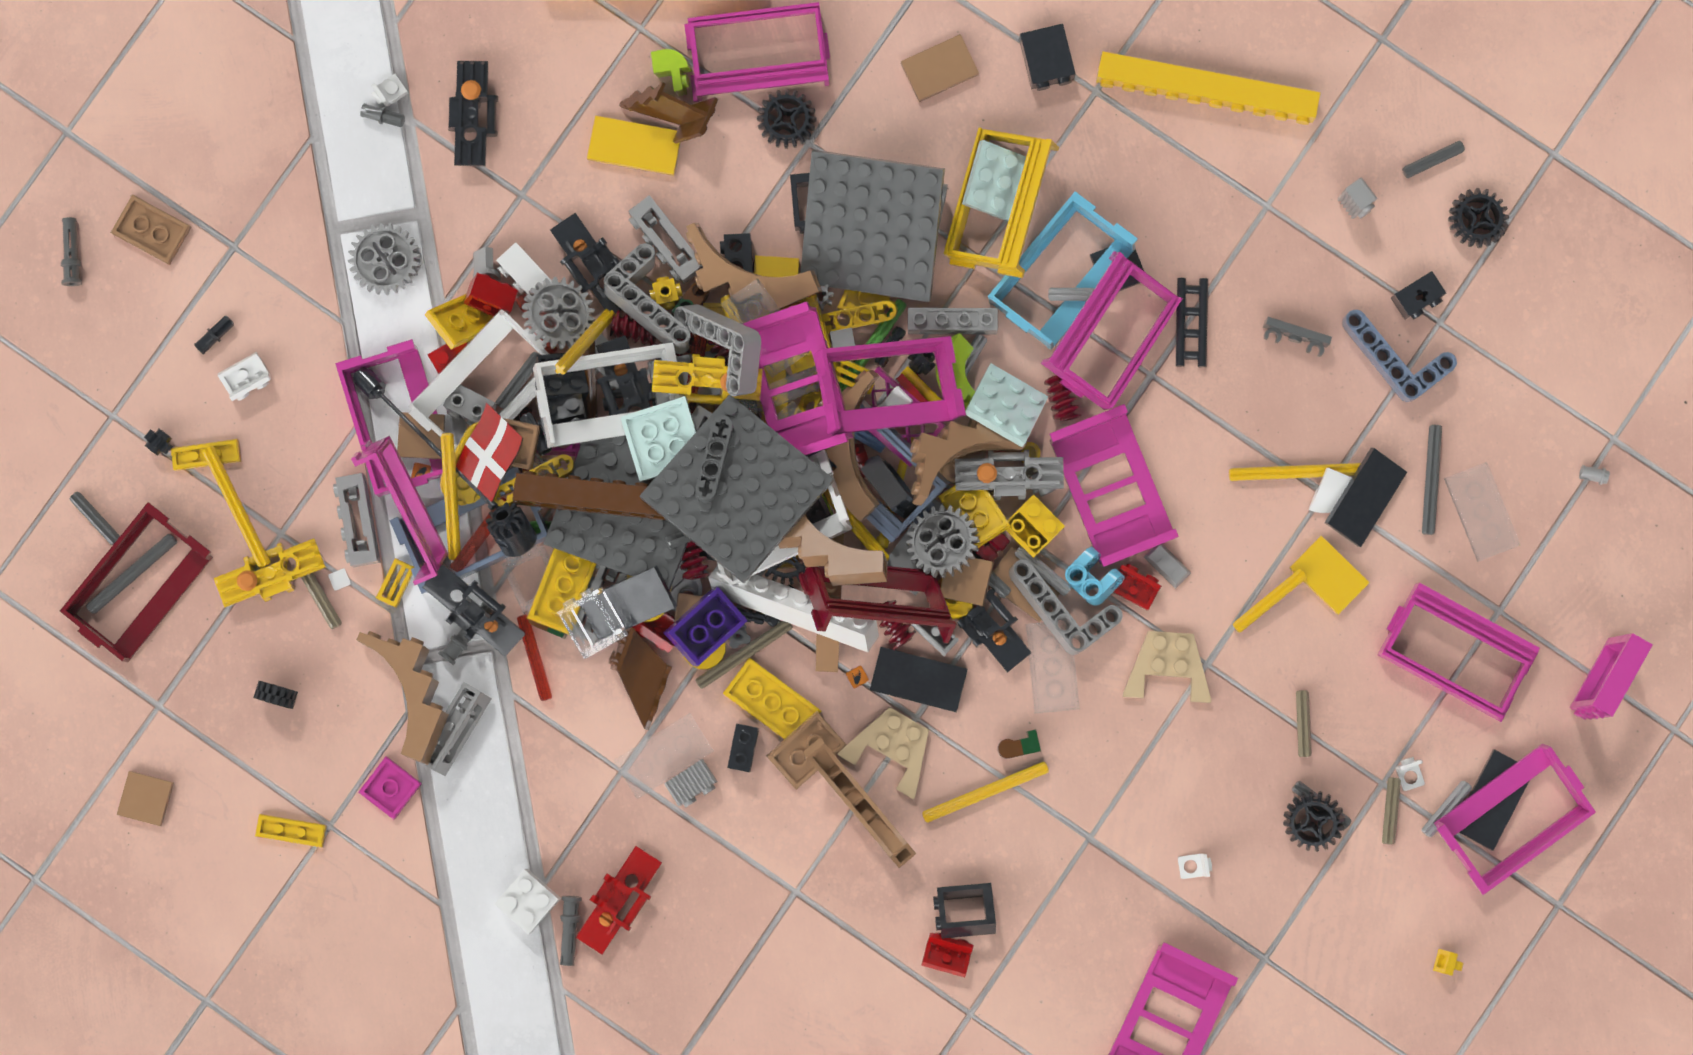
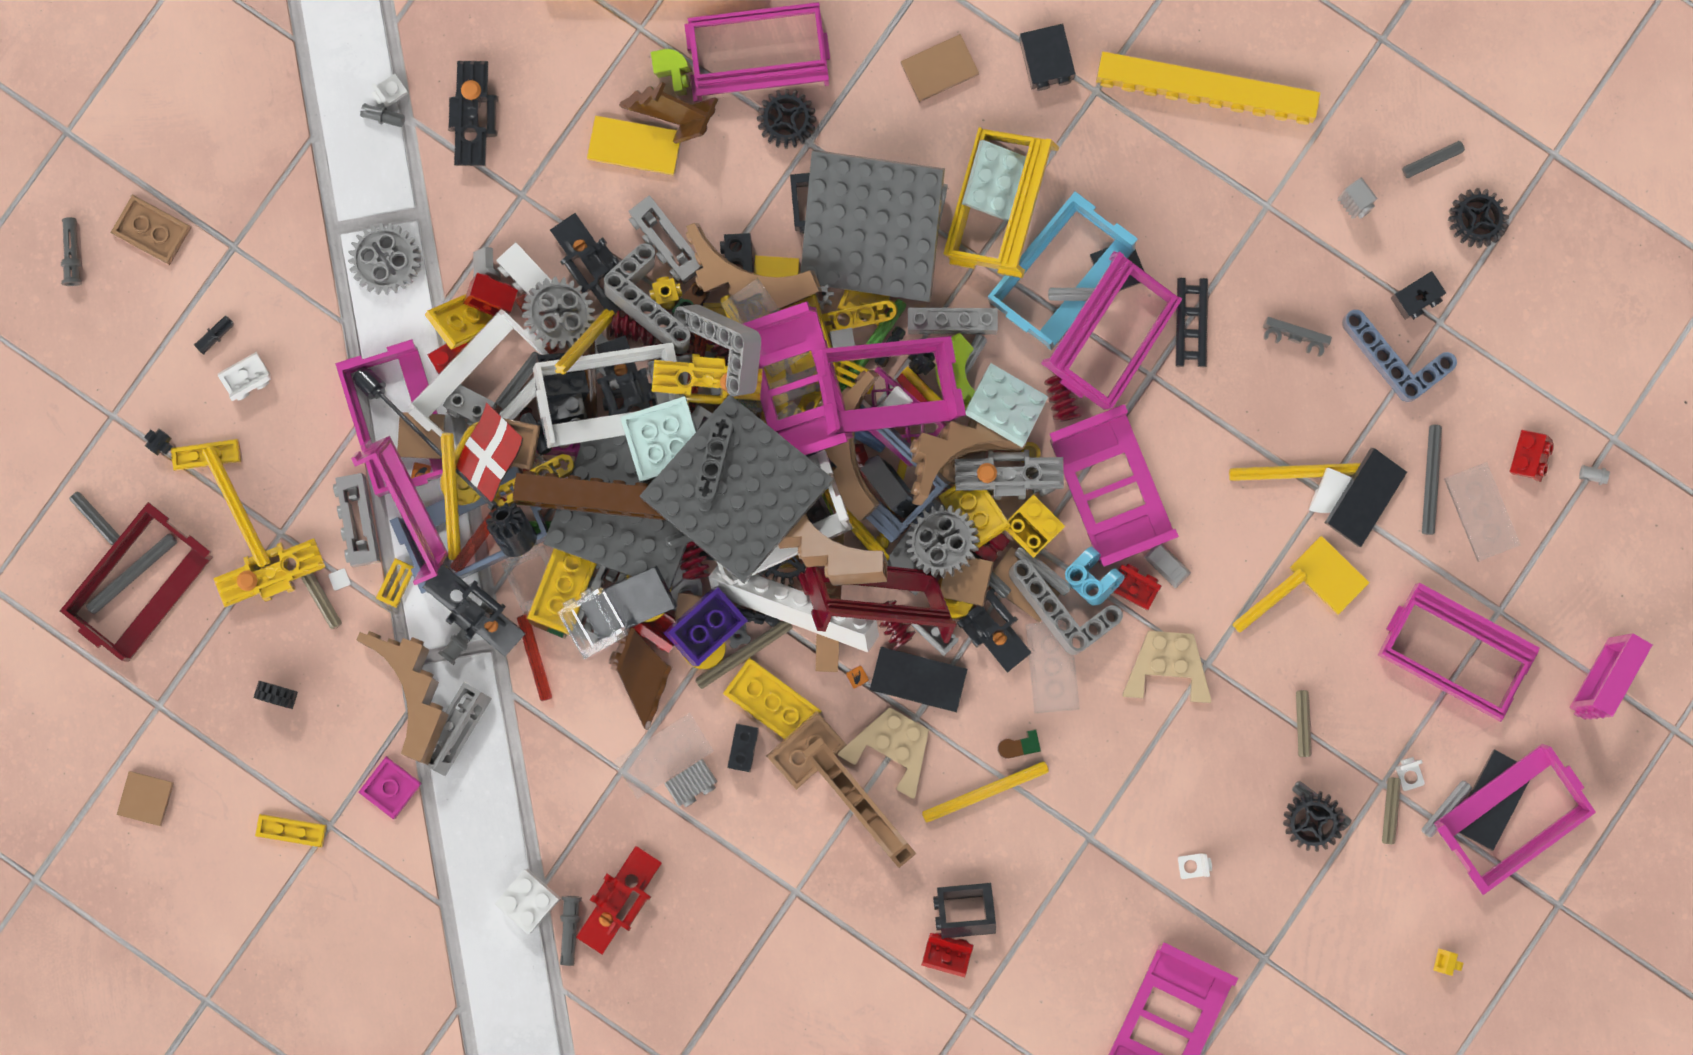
none -> red bracket [1509,430,1554,482]

